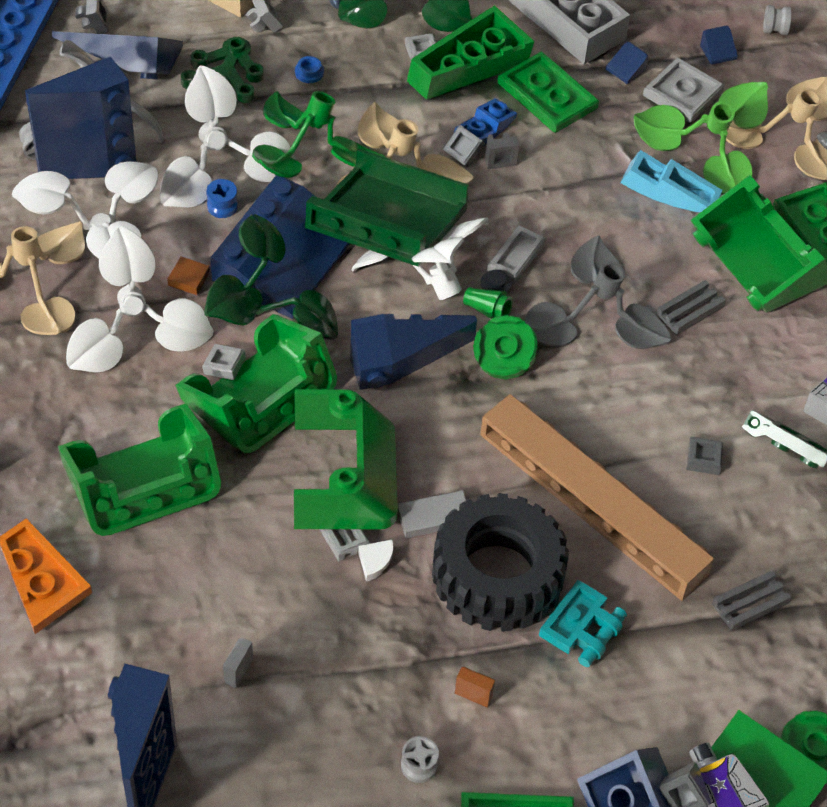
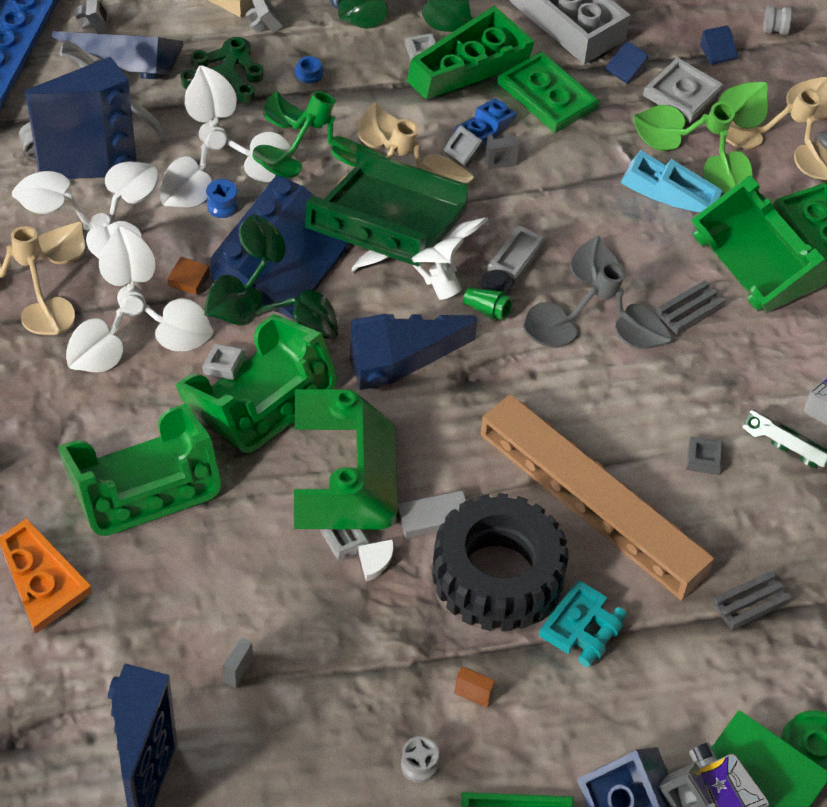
green tile [473,315,539,380] -> none

